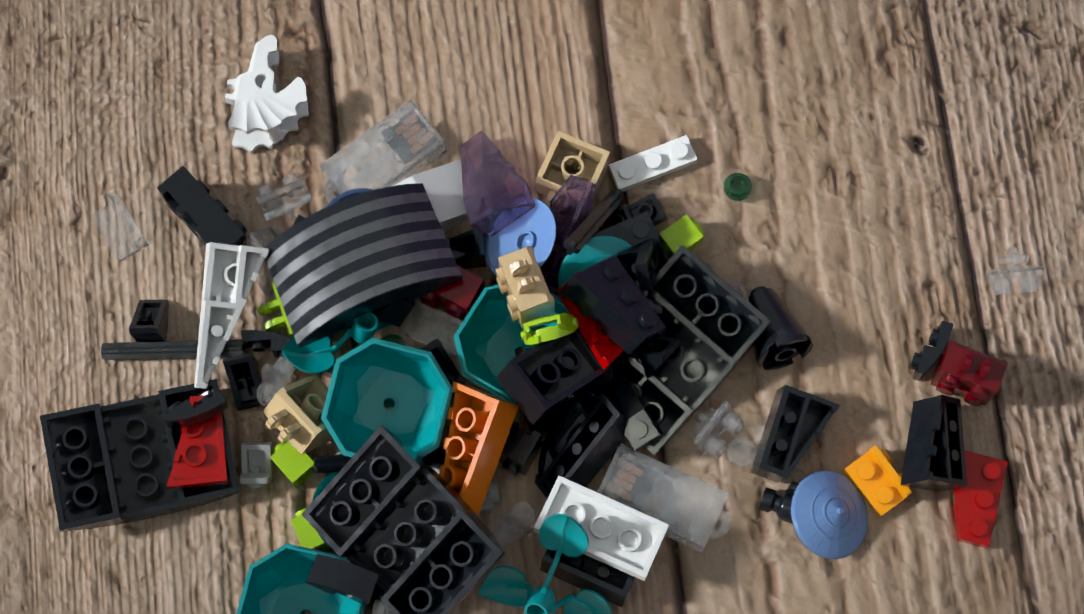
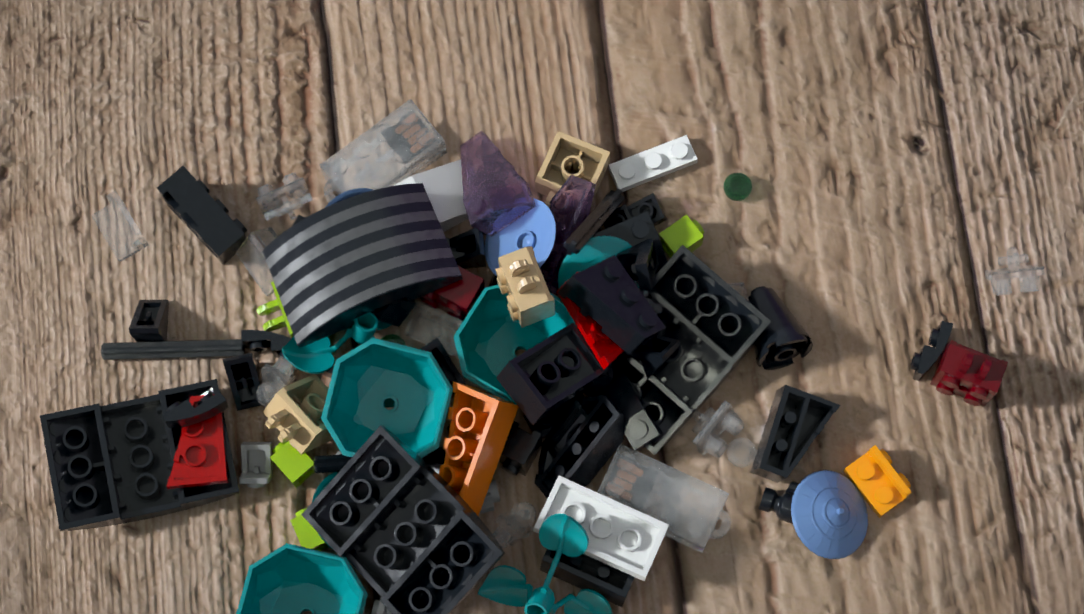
white wedge [194,242,269,389] -> none
white animal [225,35,309,154] -> none
black slope [305,554,379,605] -> none
lime helmet [520,313,579,345] -> none
black wedge [901,395,967,492] -> none
red wing [953,450,1008,549] -> none

